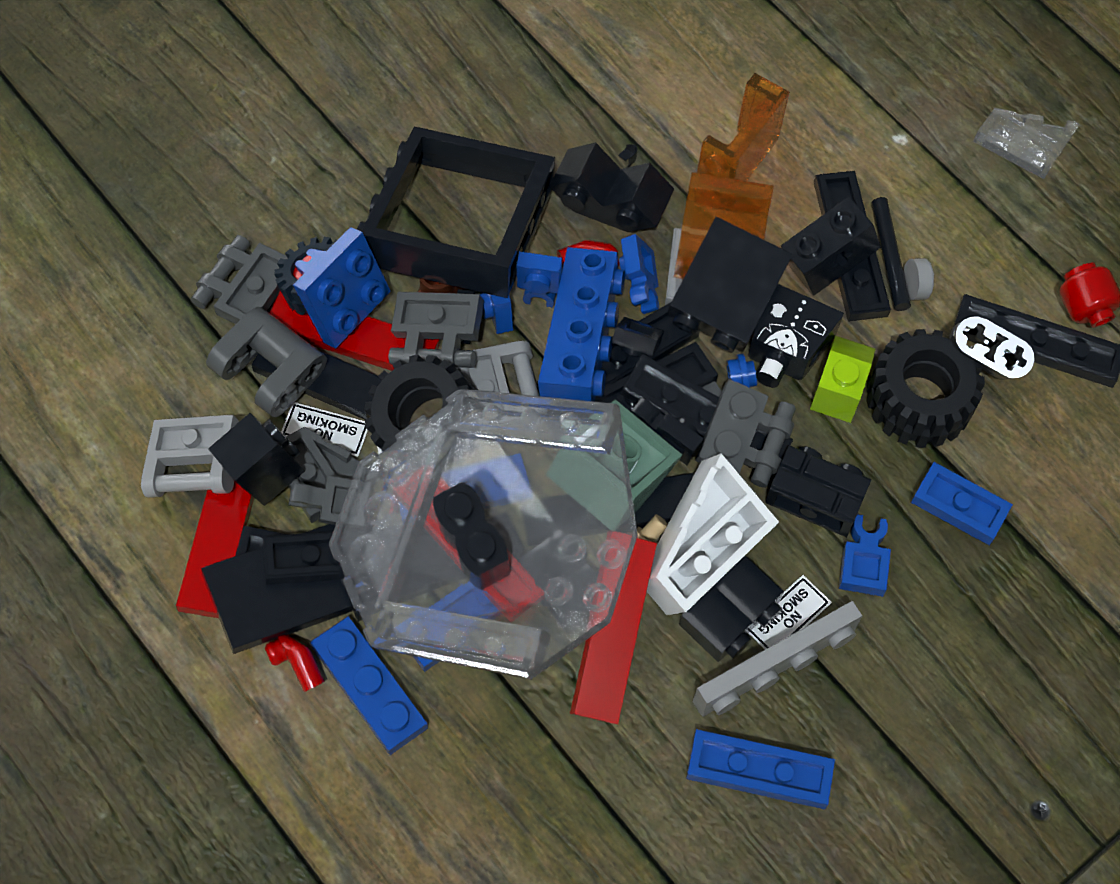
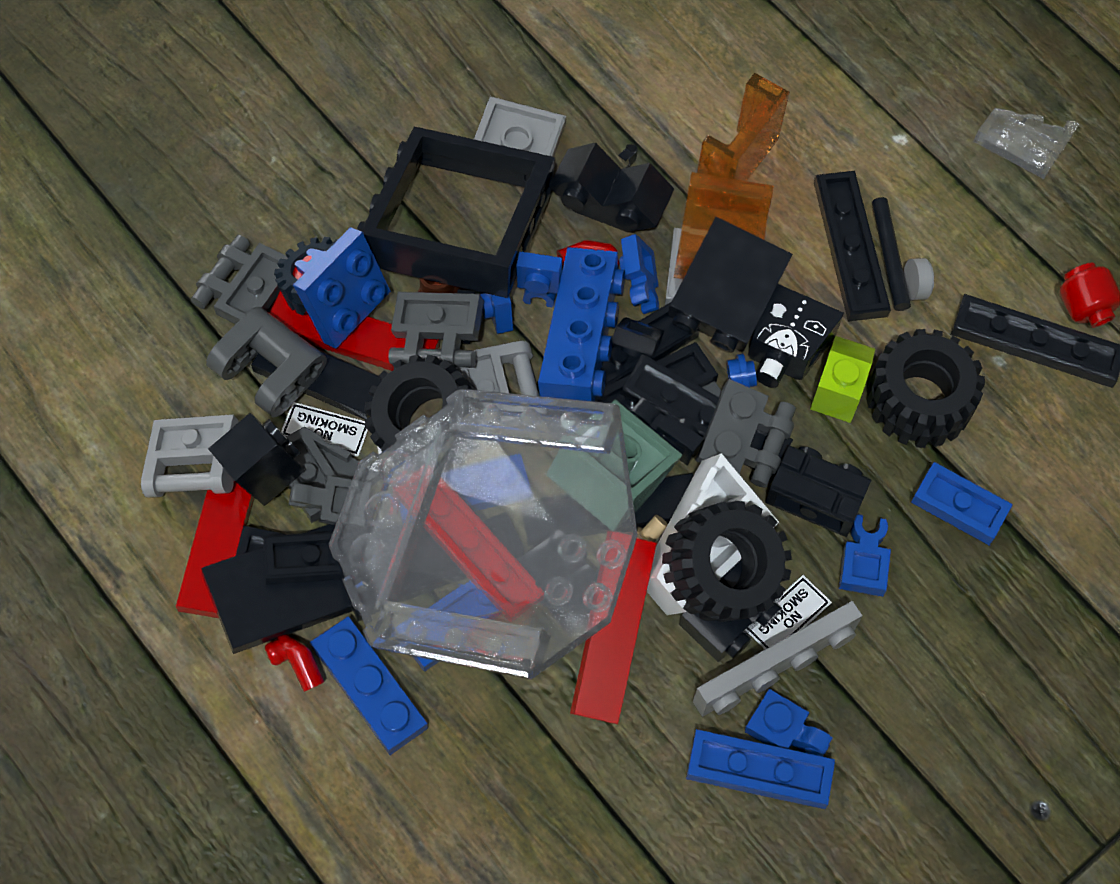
black brick [433,482,510,590] -> none
black brick [780,197,881,296] -> none
connector [948,316,1035,380] -> none
none -> light grey tile [474,96,566,157]
none -> black tyre [662,500,792,622]
none -> blue plate [745,689,833,757]

